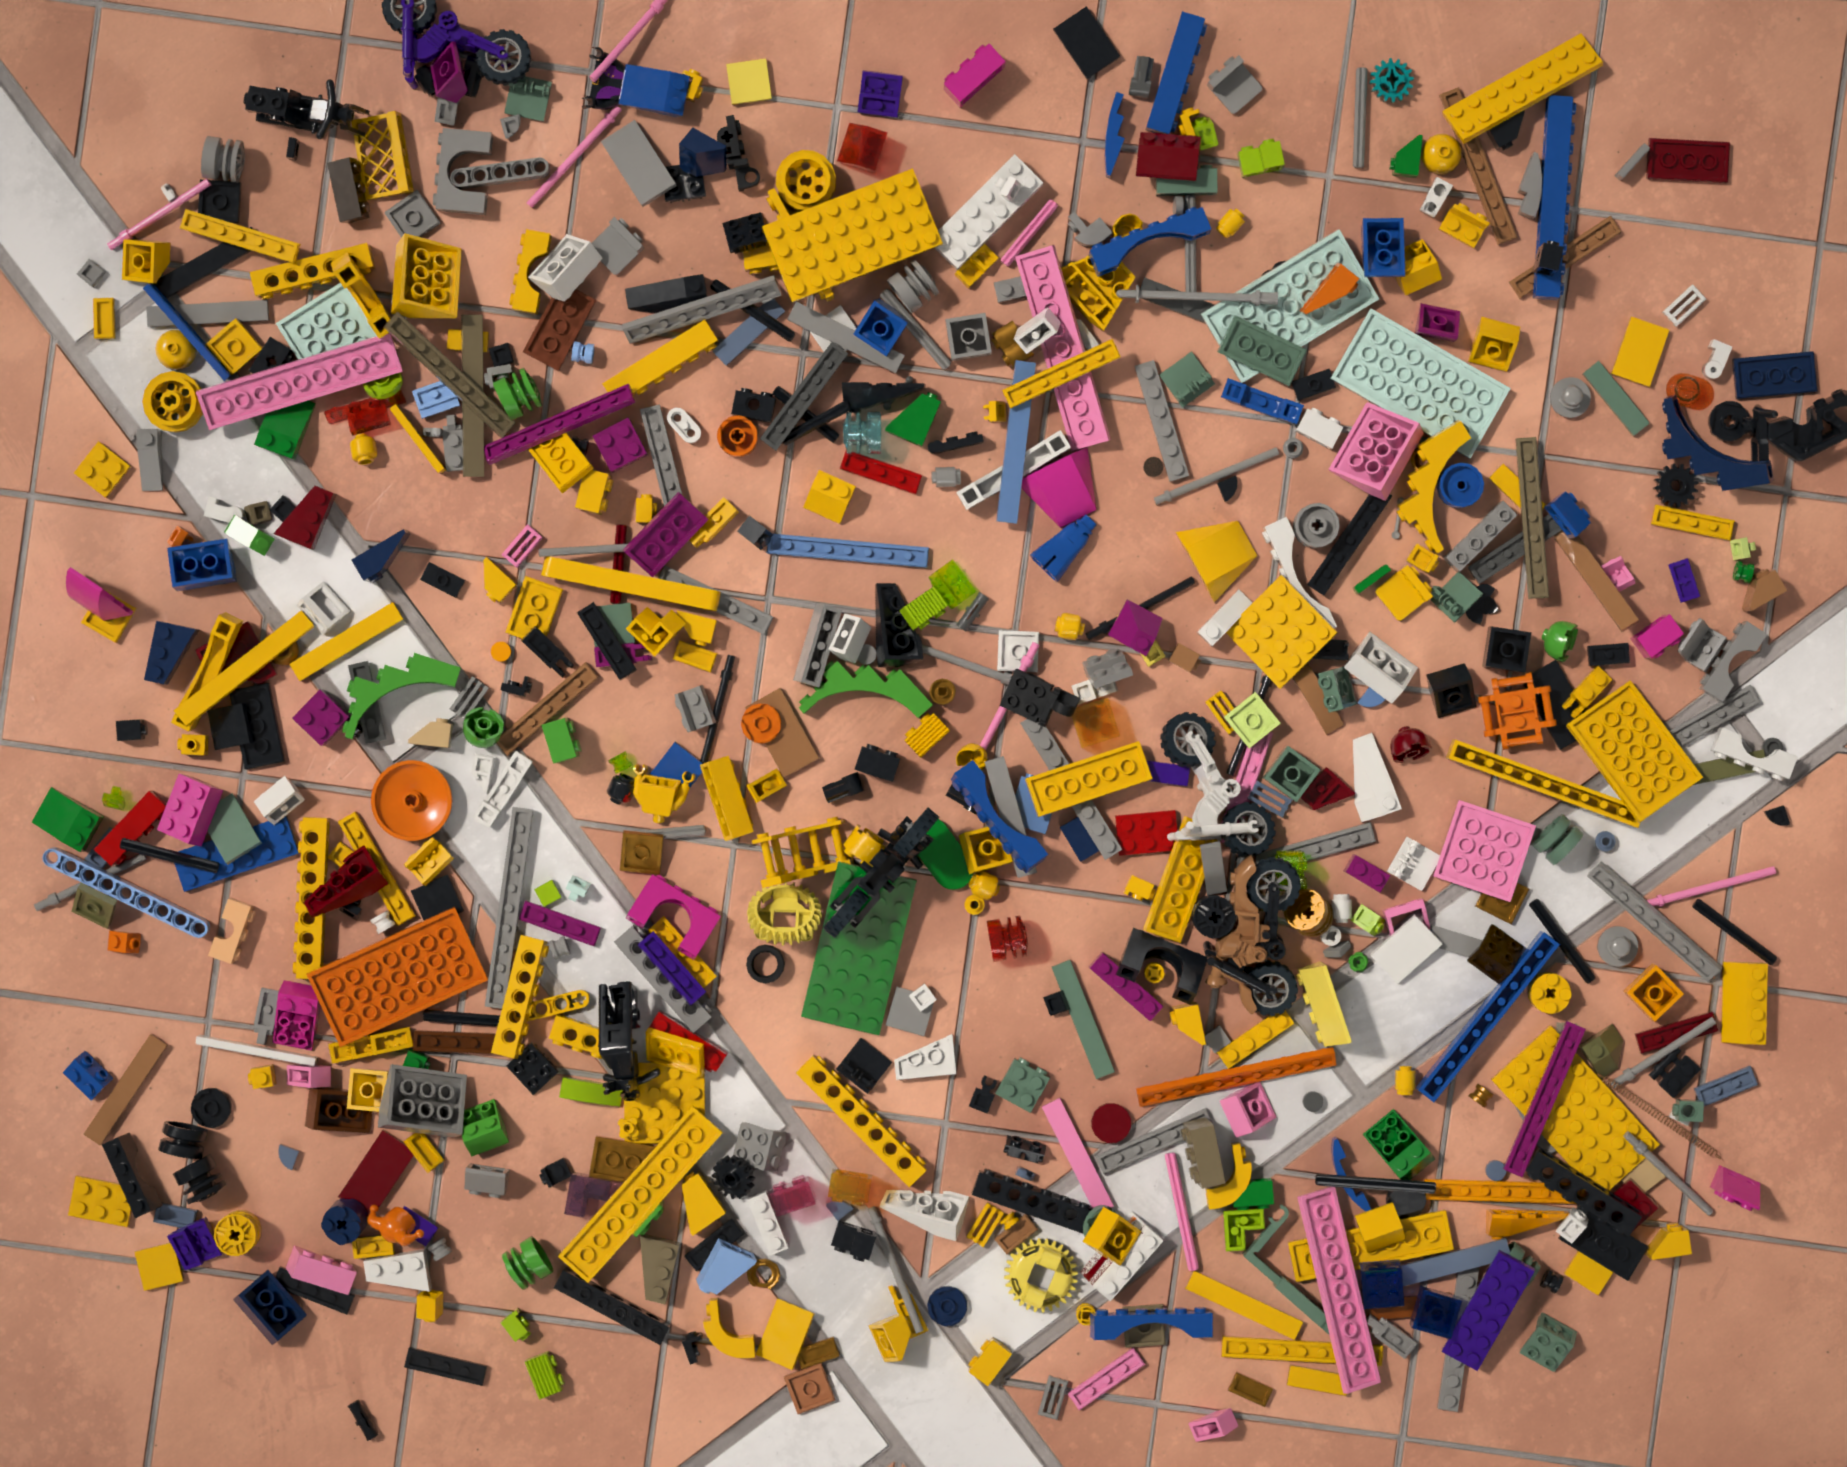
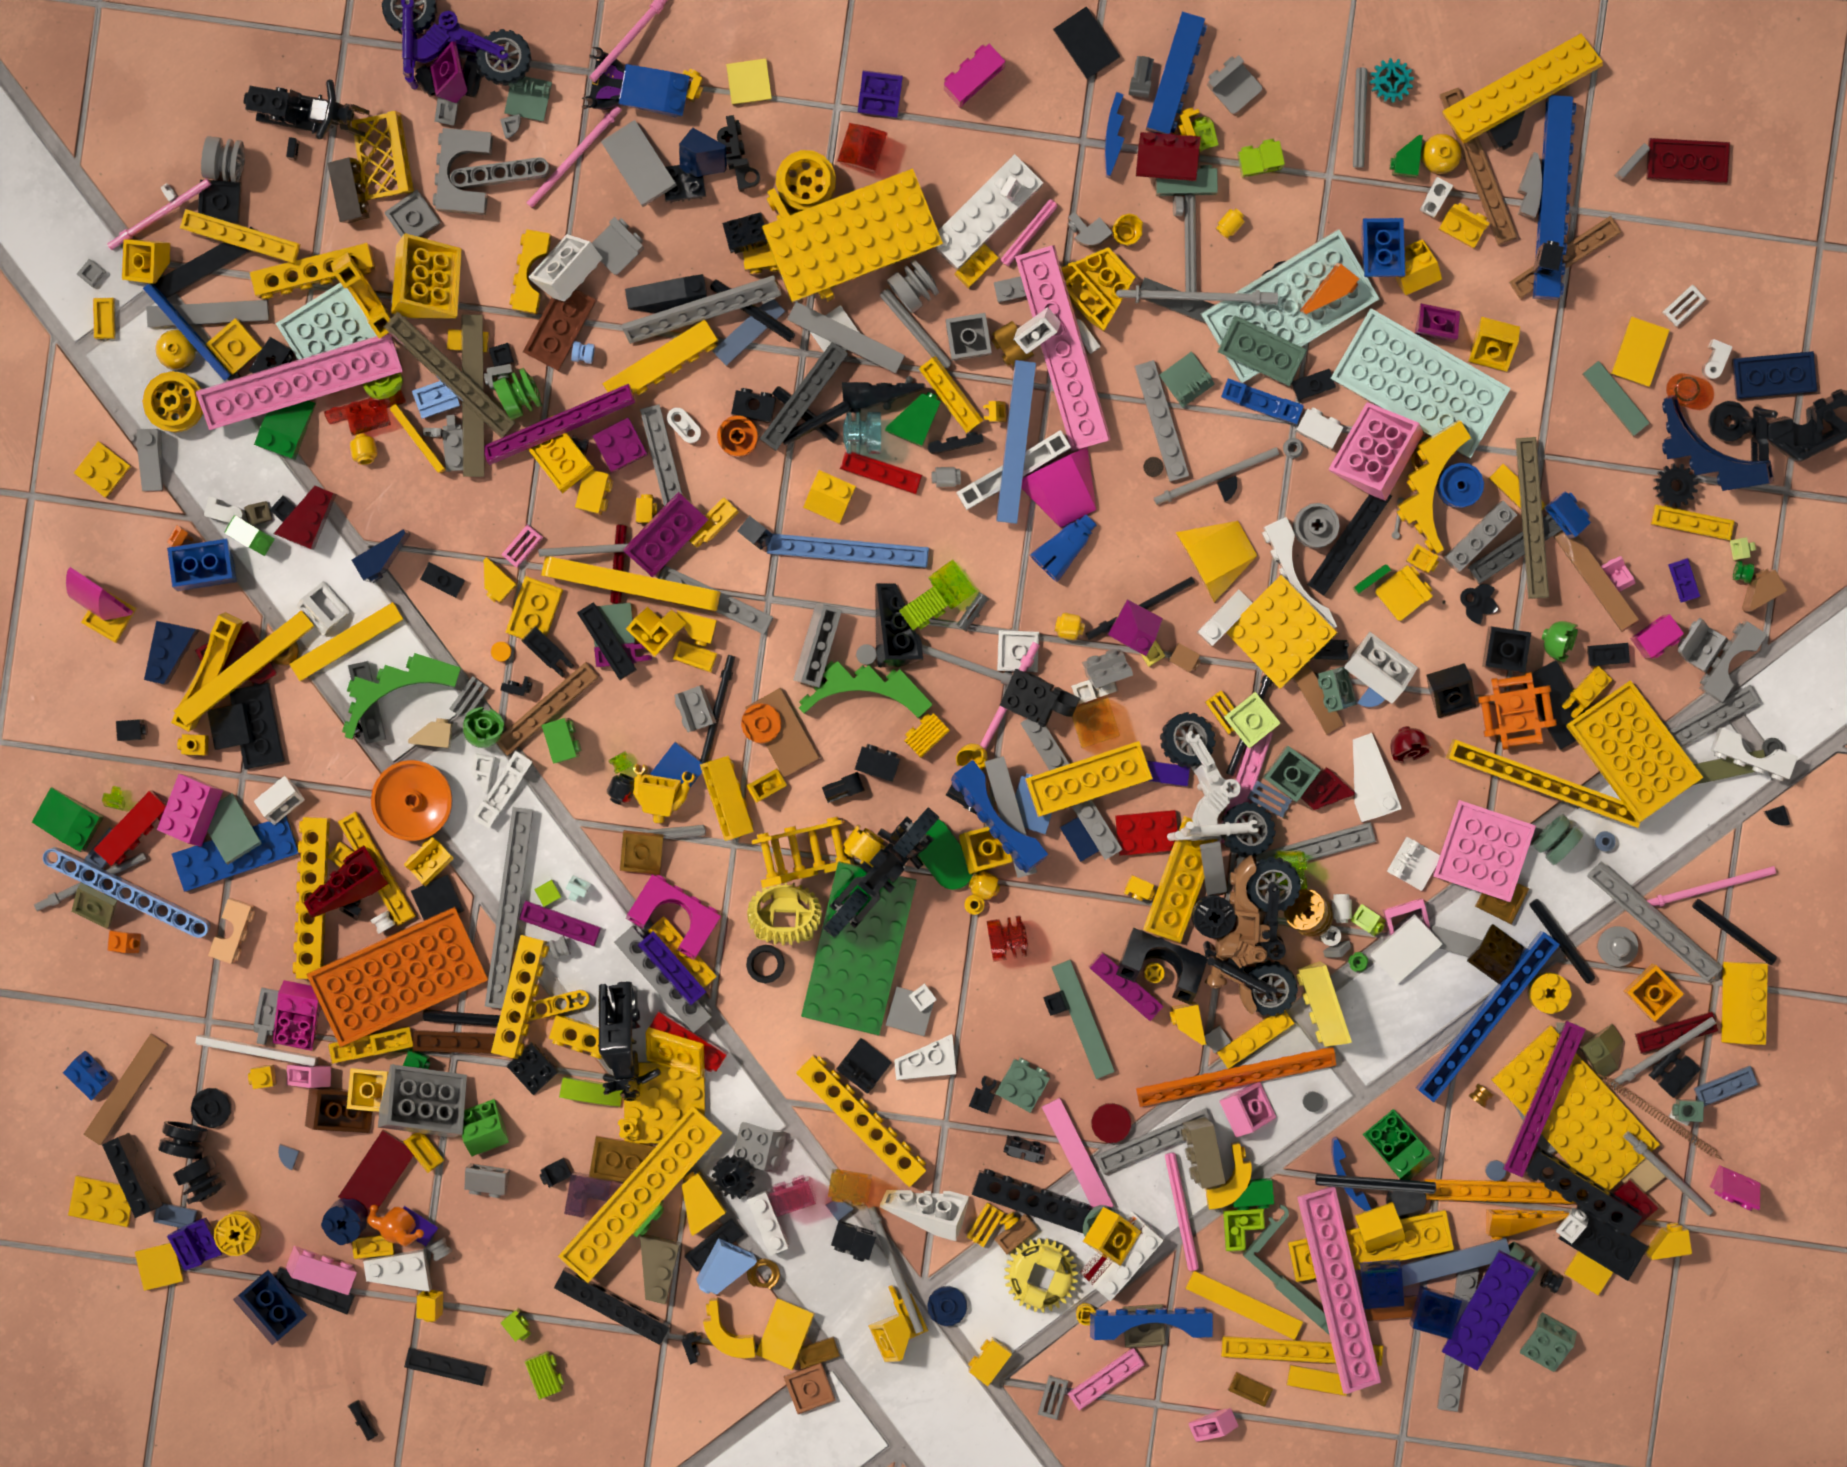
black axle [120,838,220,873] -> none
magenta brick [292,689,351,746] -> none
bright green wheel [502,1236,554,1290] -> none
white brick [828,613,871,663] -> none
blue slope [853,298,908,357] -> none
pearl gold wheel [929,678,956,705] -> none
yellow tile [1002,339,1121,409] -> none
sand blue tile [1015,1166,1036,1181] -> none
blue arch [1089,207,1211,277] -> none
magenta brick [1343,854,1391,893] -> none
light grey hinge [1366,1314,1418,1359] -> none
yellow brick [1395,1066,1416,1095] -> none
sand green hinge [1430,572,1483,623] -> none
light grey plate [1550,377,1591,418] -> none
none -> yellow plate [919,356,983,433]

